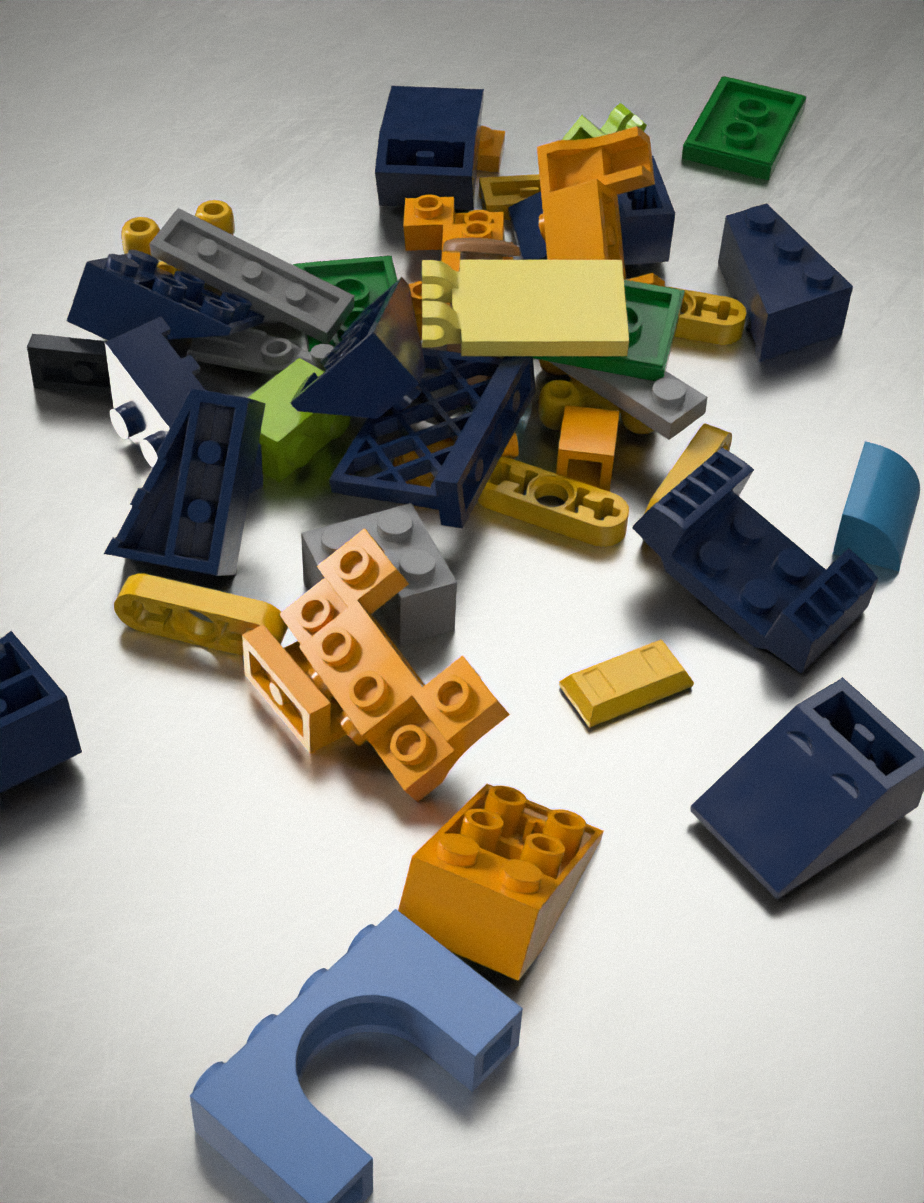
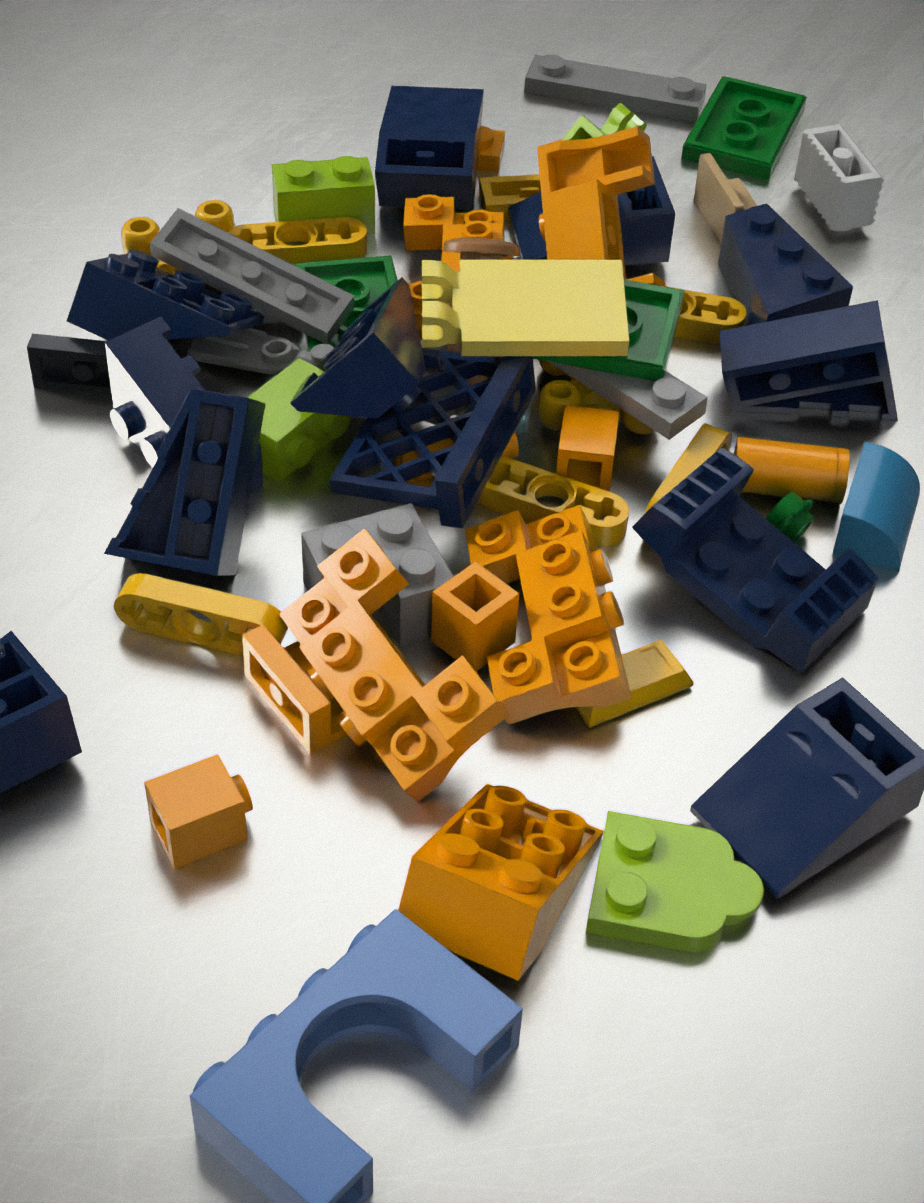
none -> light orange brick [144,754,253,869]
none -> yellow beam [228,217,367,265]
none -> lime brick [271,156,375,234]
none -> light orange brick [431,561,519,671]
none -> light orange bracket [465,504,632,725]
none -> light grey plate [524,54,707,123]
none -> lime plate [586,810,764,952]
none -> tan panel [693,153,757,244]
none -> dark blue wedge [719,300,898,421]
none -> light orange pin [734,437,850,504]
none -> green plate [765,491,815,542]
none -> white brick [794,124,885,231]

